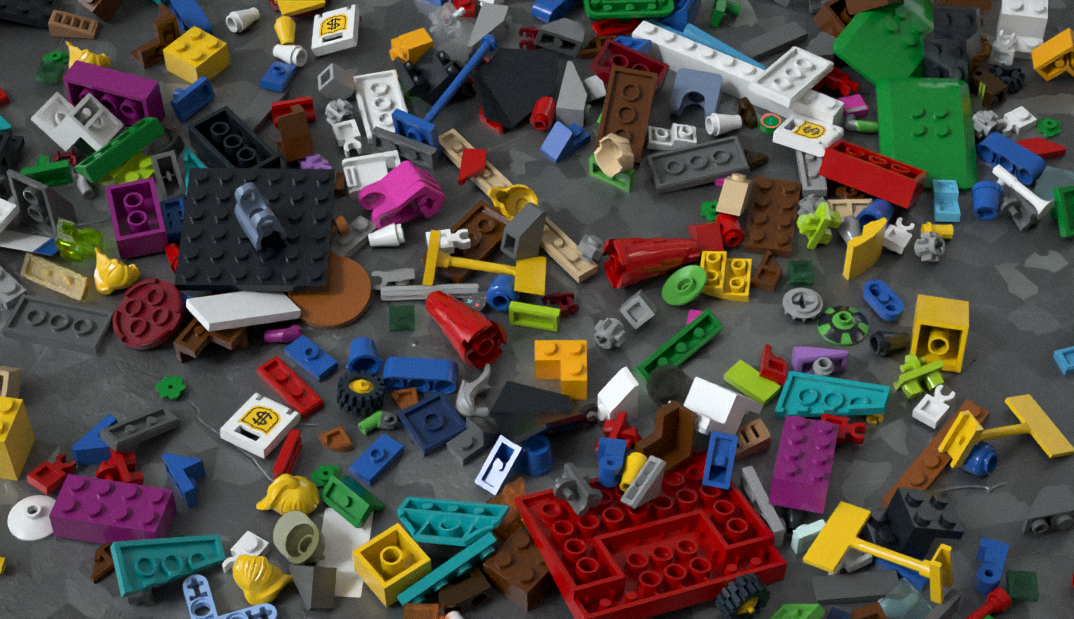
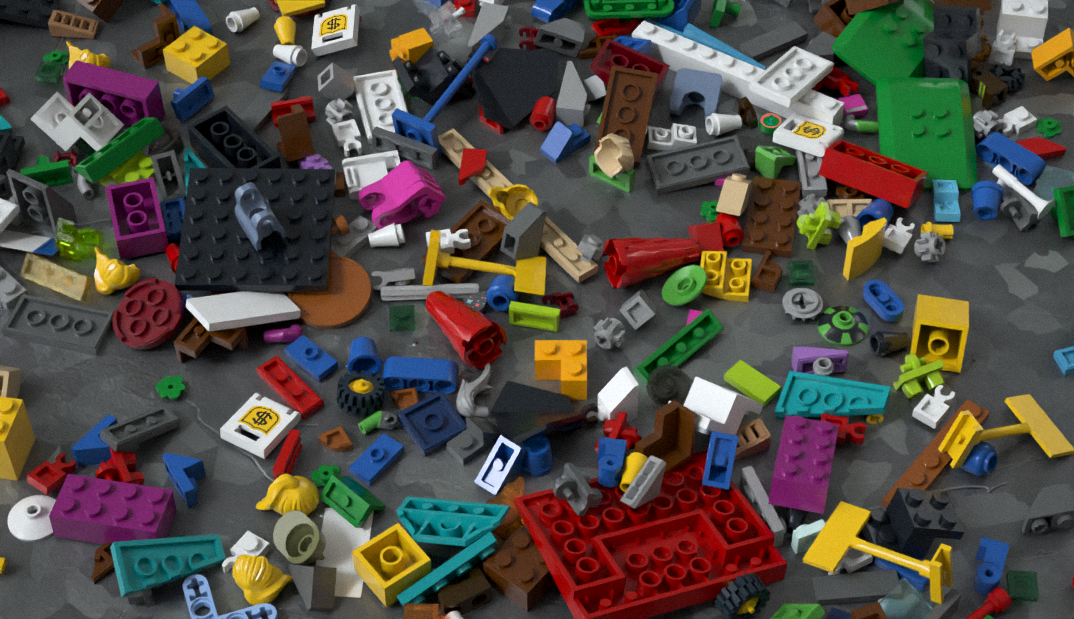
red tile [759,344,788,385] -> none
none -> bright green slope [755,146,797,179]

